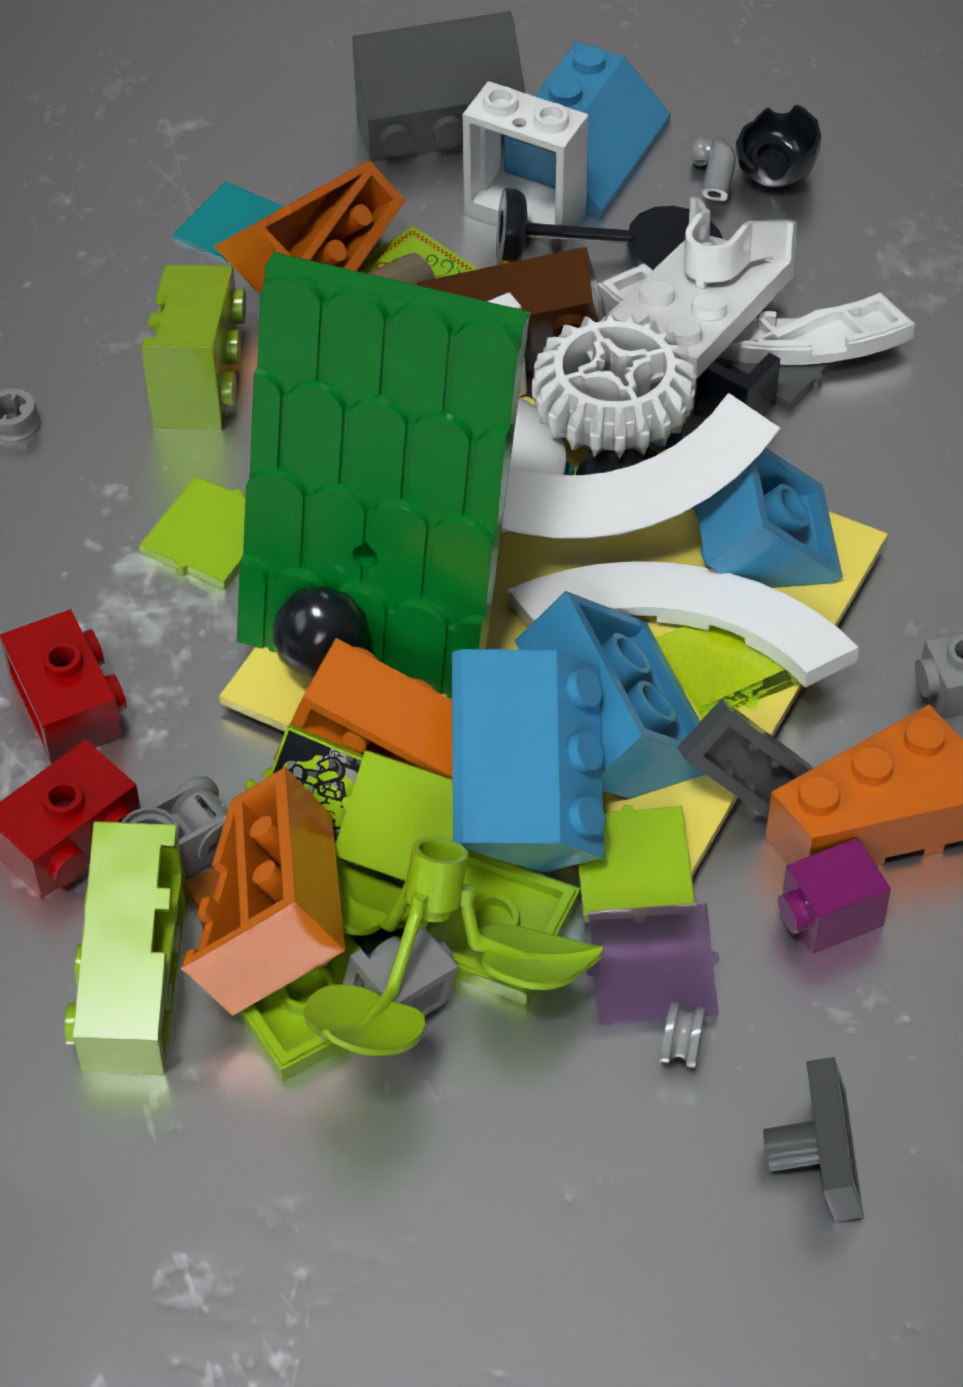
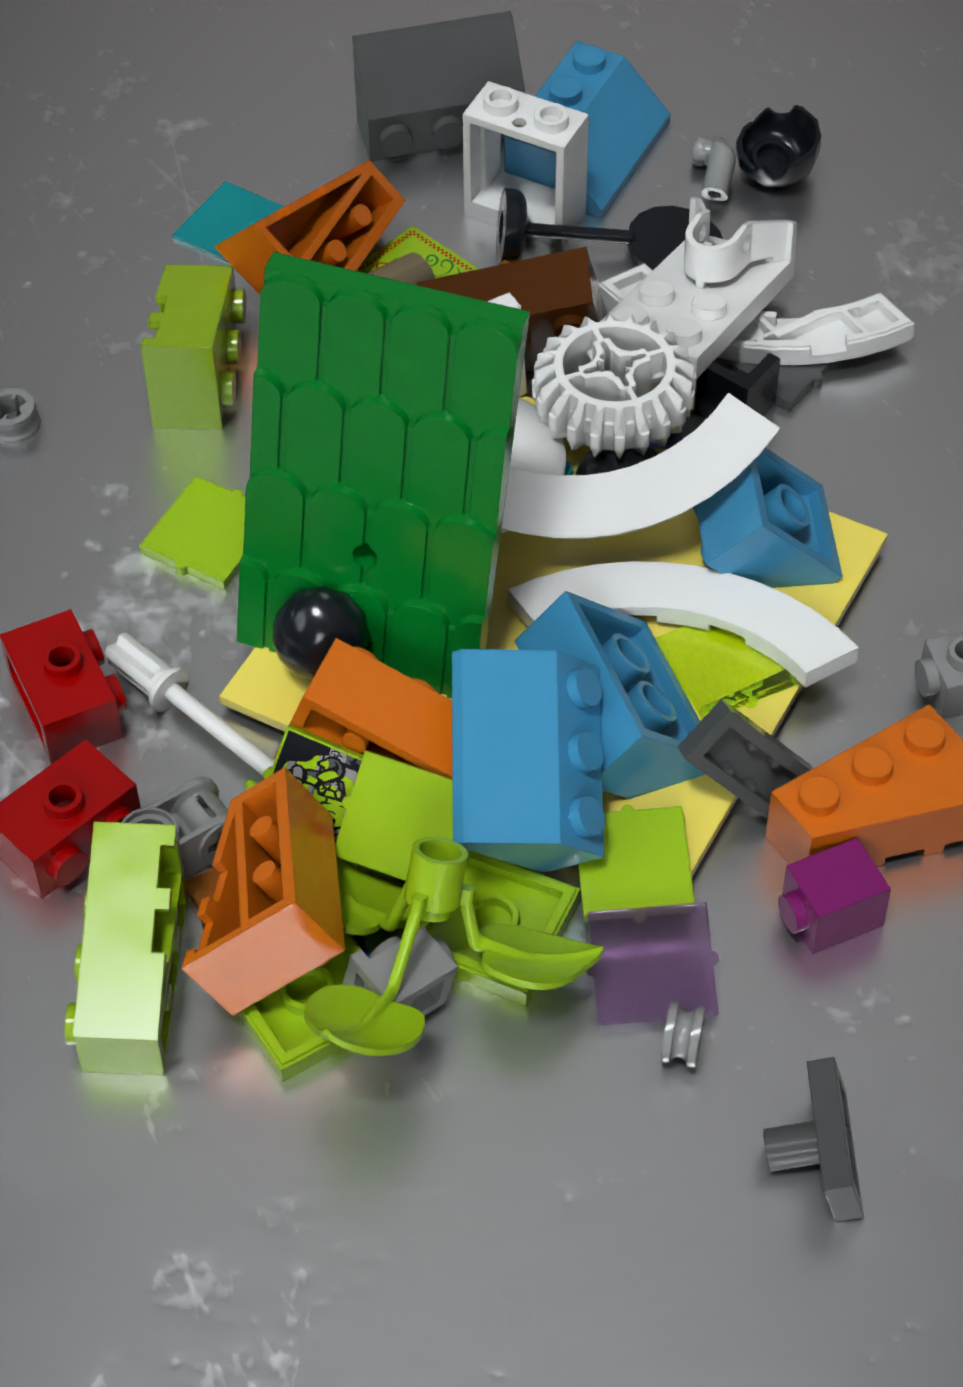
none -> white piece [104,632,274,776]

